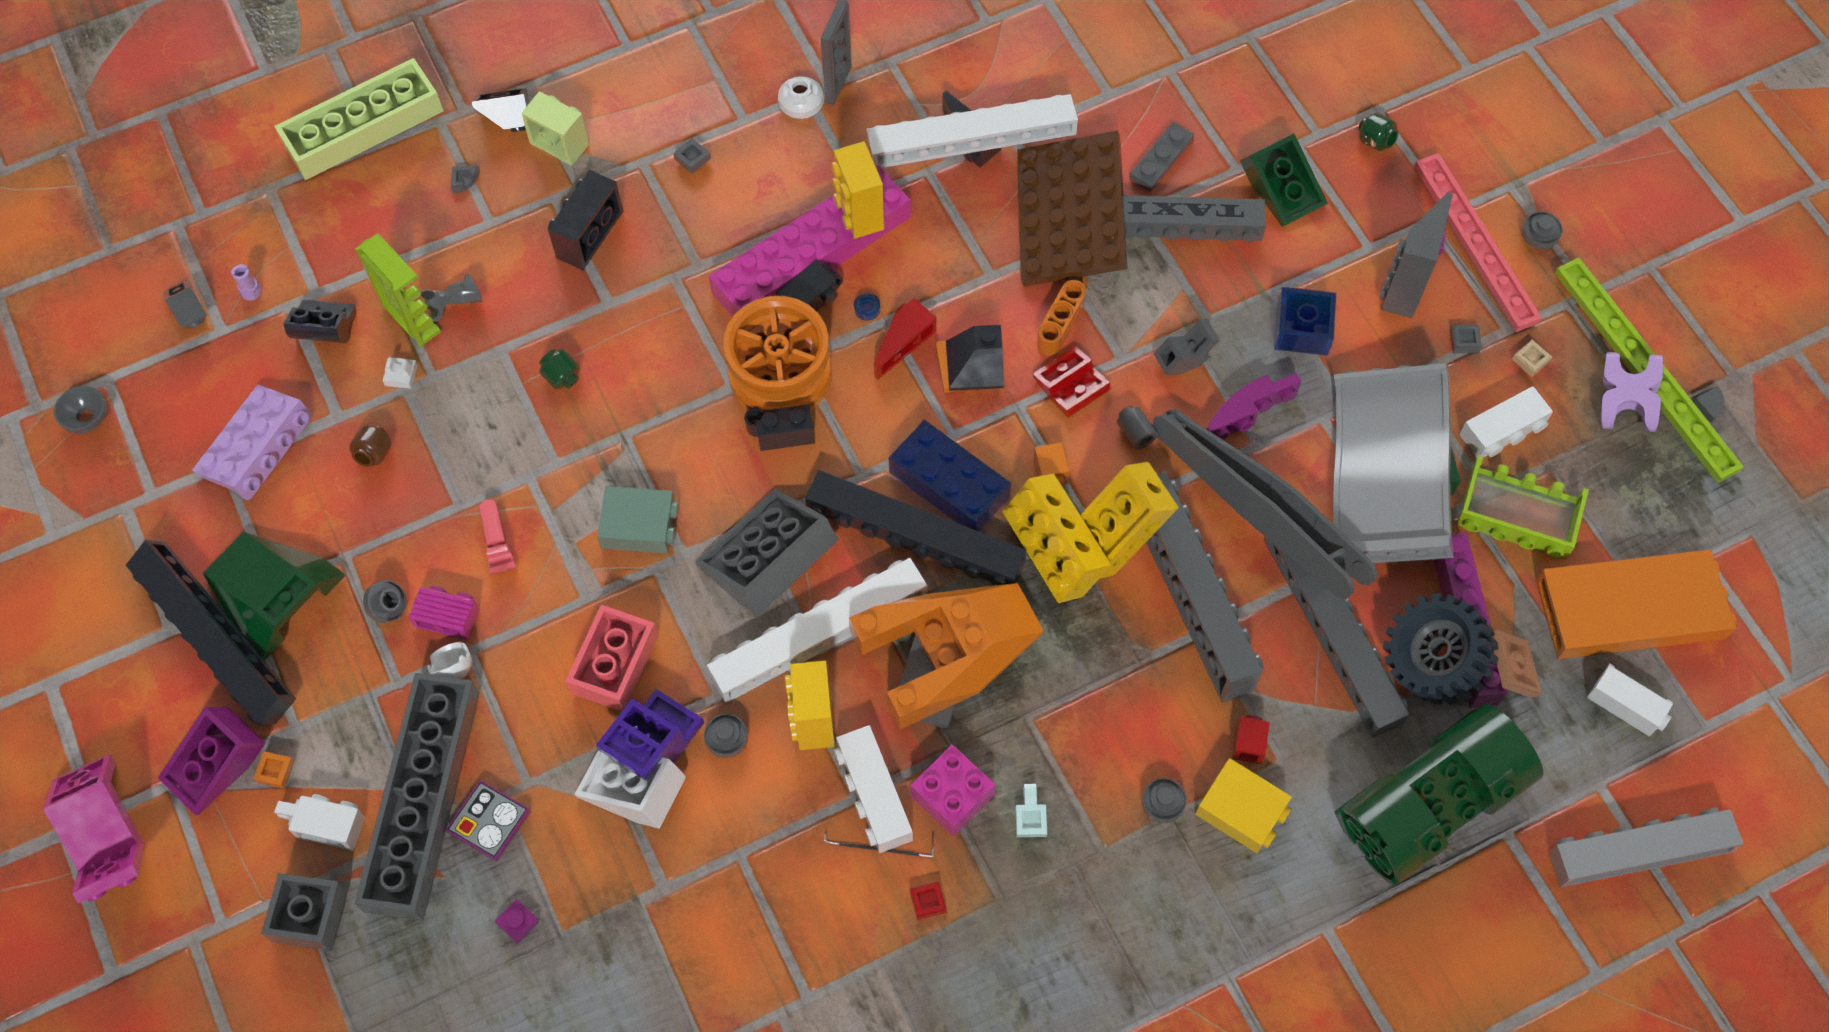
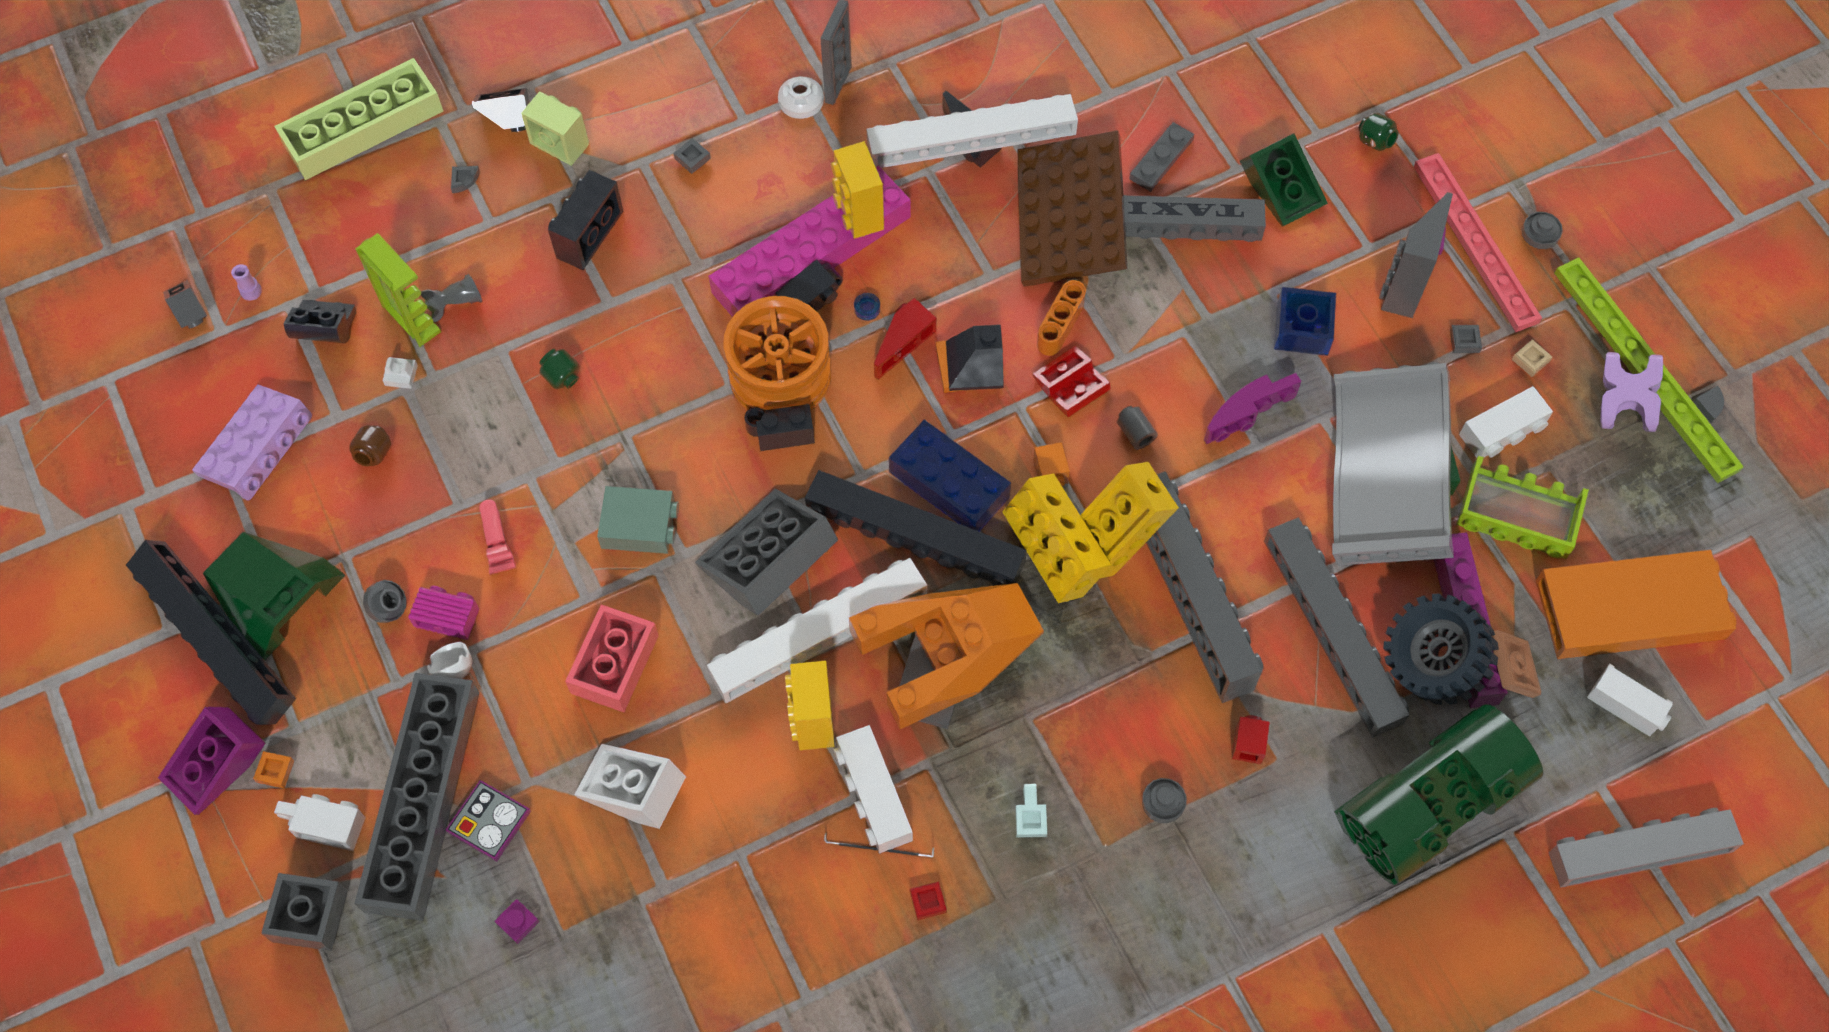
dark pink bracket [43,754,145,904] -> none
dark grey piece [54,386,107,434] -> none
dark purple bracket [595,689,705,780] -> none
dark grey plate [704,714,748,758] -> none
dark pink brick [910,745,996,836] -> none
dark grey piece [1152,409,1377,599] -> none
dark grey brick [1153,319,1220,375] -> none
yellow brick [1195,758,1292,854] -> none

